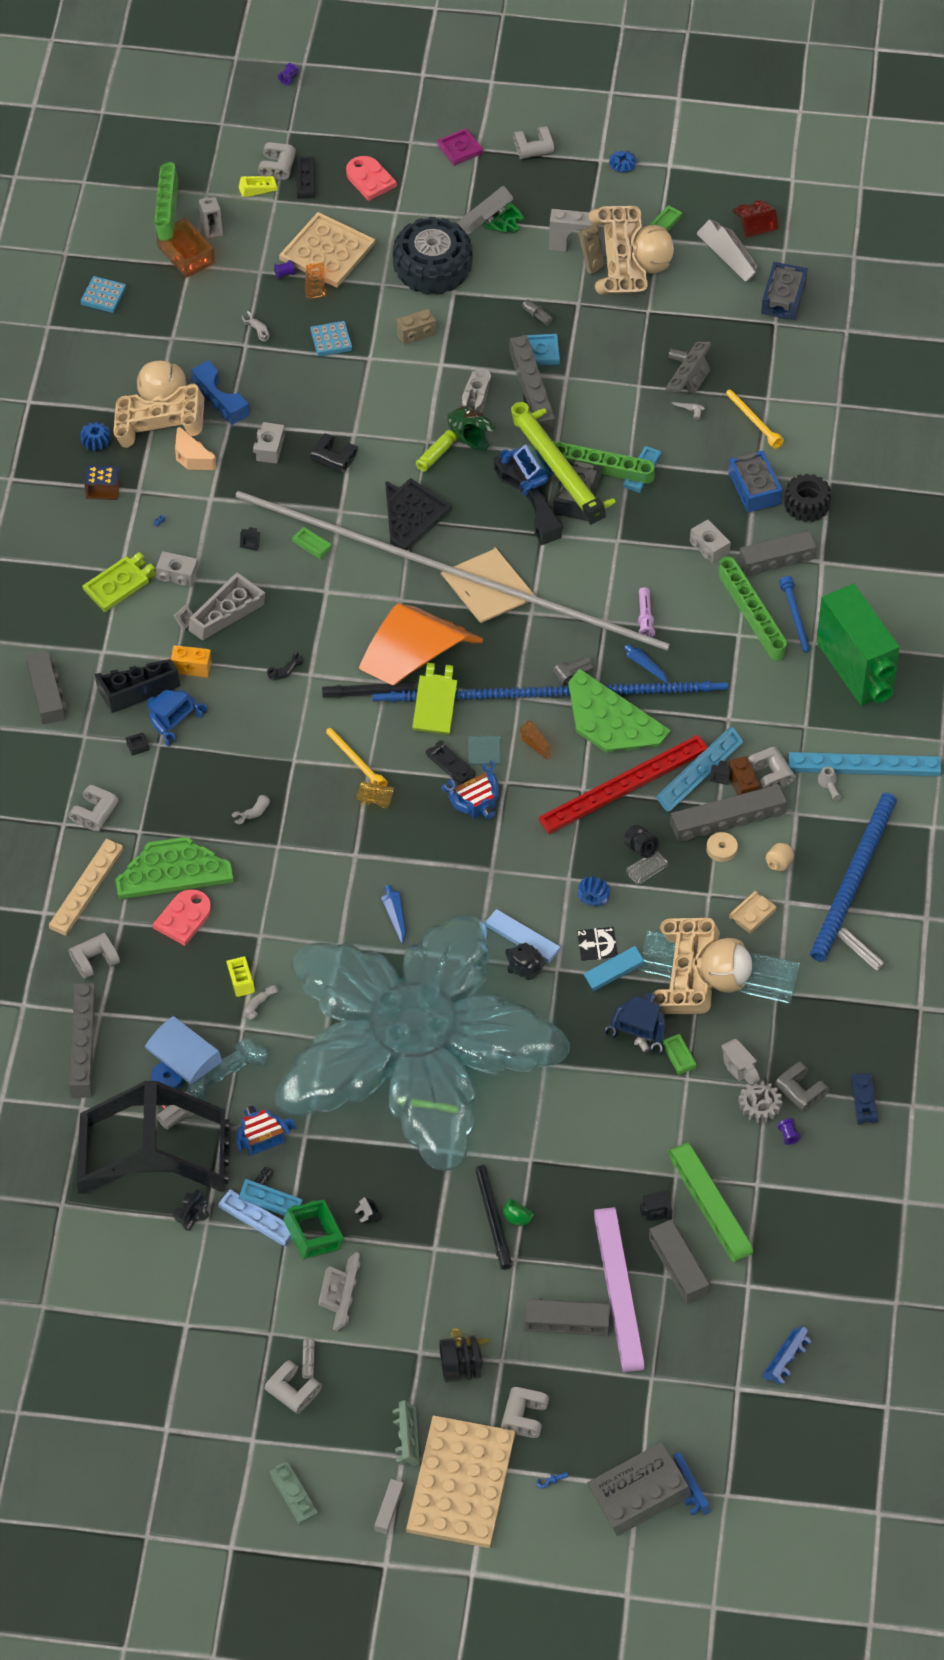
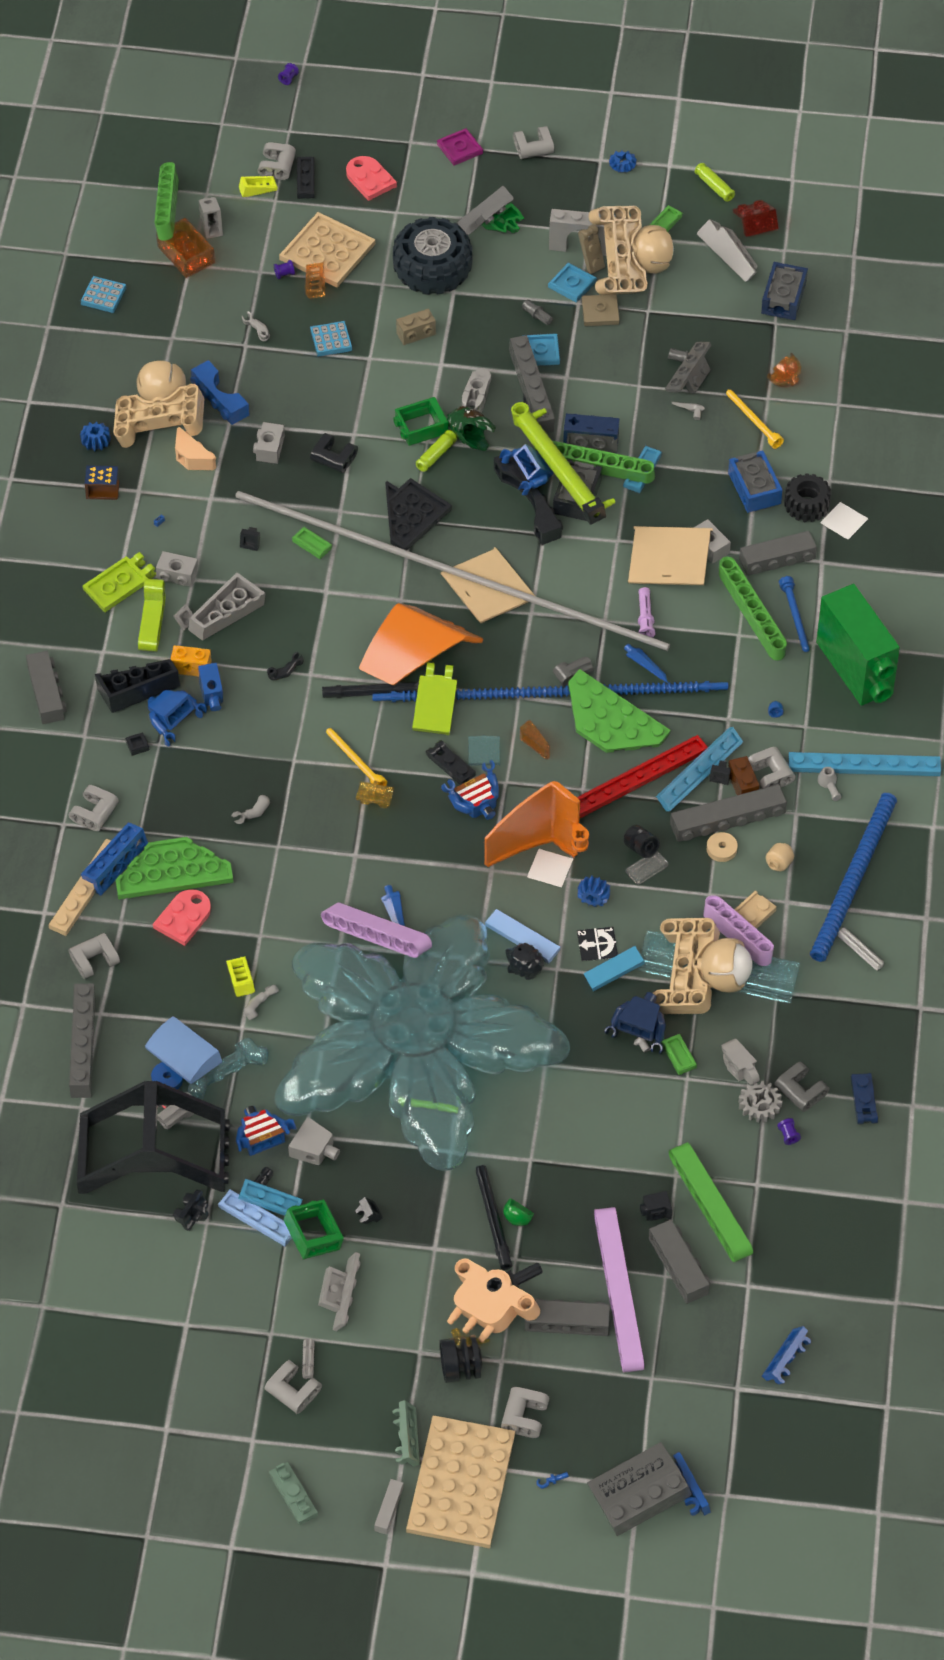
none -> blue fence [81,822,148,895]
none -> lime beam [138,579,166,652]
none -> blue torso [198,663,223,711]
none -> light grey torso [288,1117,340,1165]
none -> lavender beam [321,903,432,958]
none -> green window [393,397,448,446]
none -> light nougat piece [447,1259,543,1343]
none -> orange panel [484,781,589,867]
none -> white sticker [527,849,573,887]
none -> dark azure tile [548,262,597,303]
none -> dark blue piece [563,413,620,454]
none -> dark tan plate [581,294,619,326]
none -> tan piece [628,526,713,585]
none -> lime axle [695,163,735,202]
none -> lavender beam [704,895,774,966]
none -> clear orange cylinder [766,353,802,387]
none -> blue hinge [768,701,783,718]
none -> white sticker [820,502,868,539]

